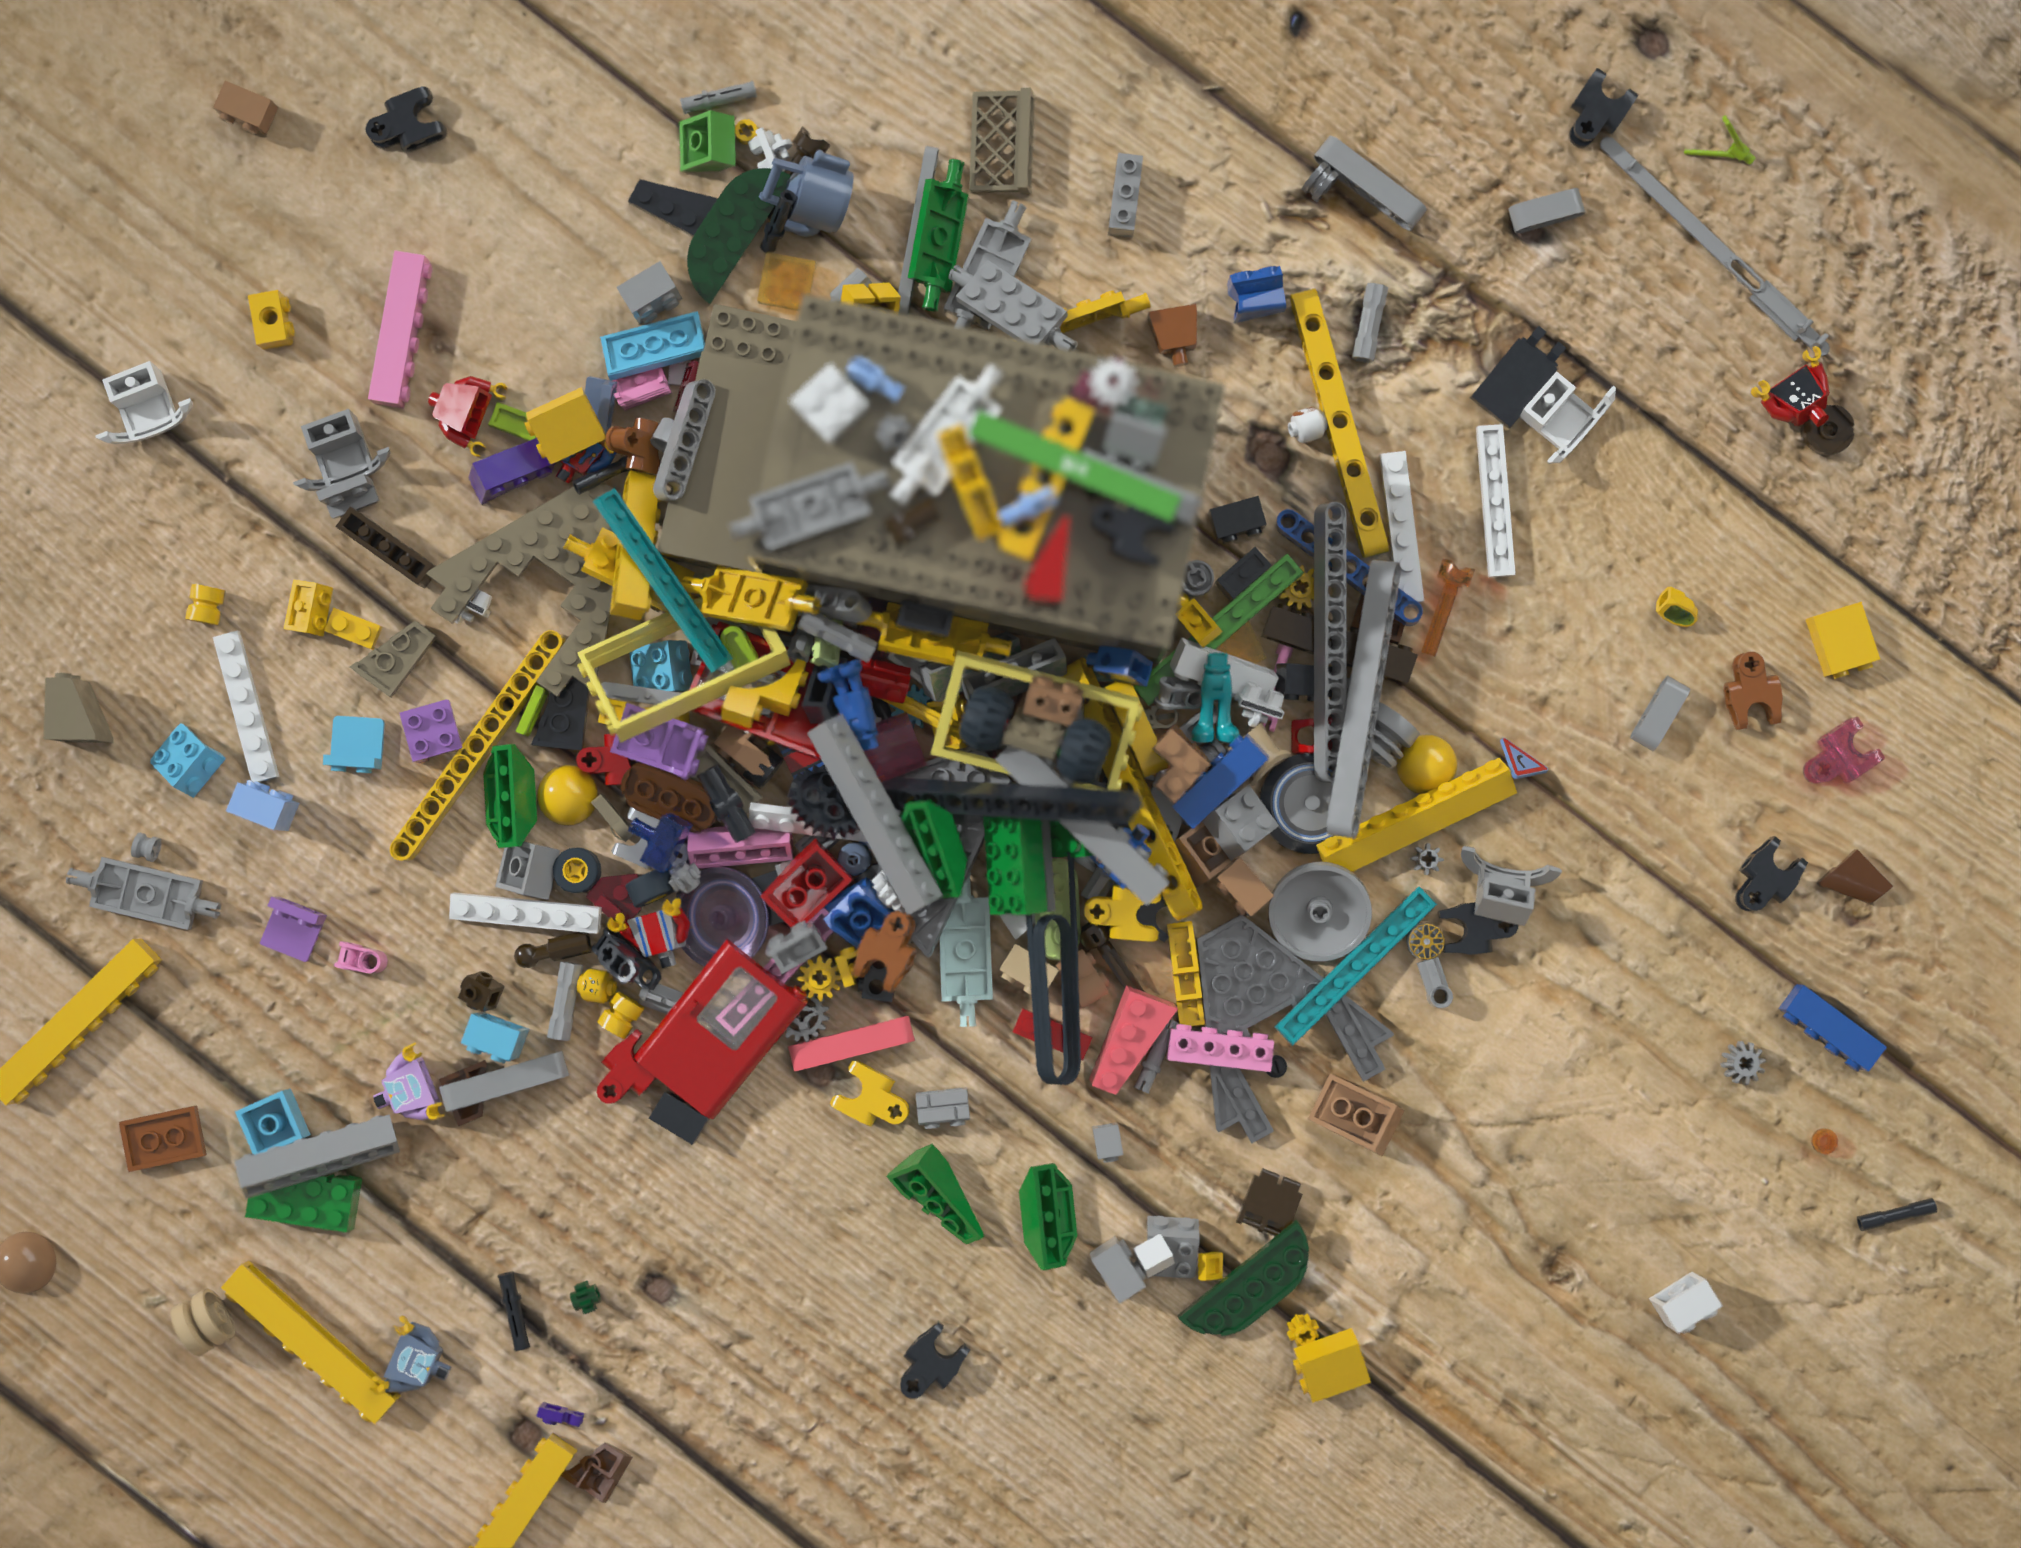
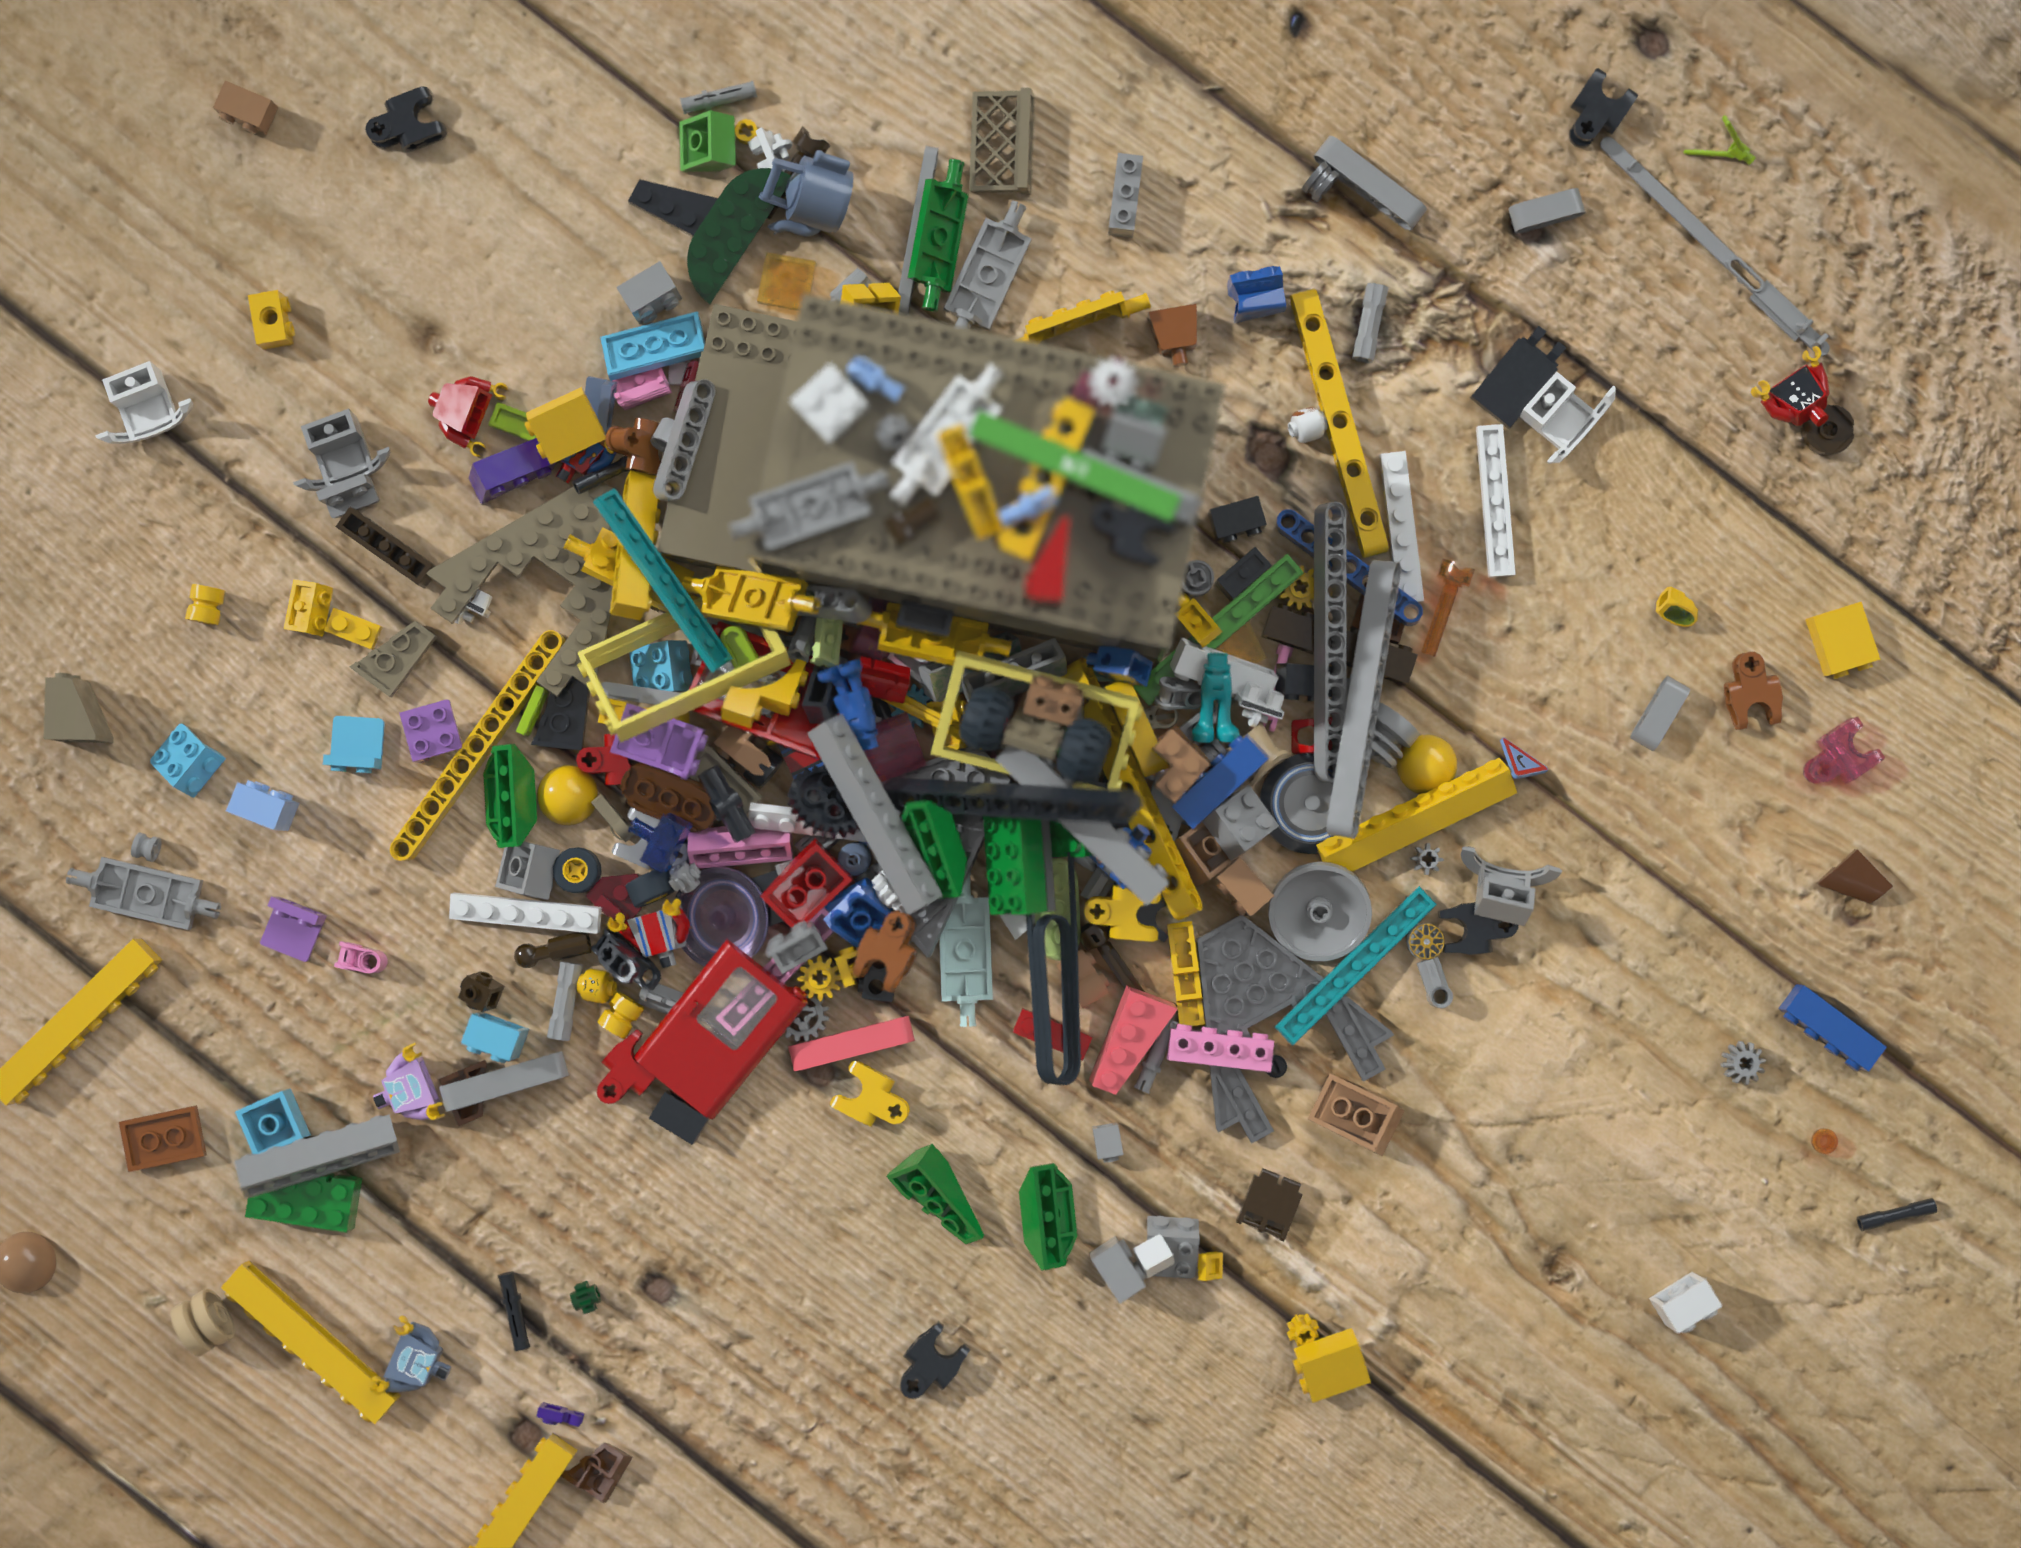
white plate [213,630,279,782] -> none
bright pink brick [368,250,432,409] -> none
black pin [760,190,796,254] -> none
light grey axle [797,612,877,662] -> none
light grey brick [916,1087,970,1129] -> none
light grey plate [949,260,1077,351] -> none
tan piece [999,943,1059,995] -> none
dark green plate [1178,1219,1309,1336] -> none
black piece [1735,836,1808,911] -> none

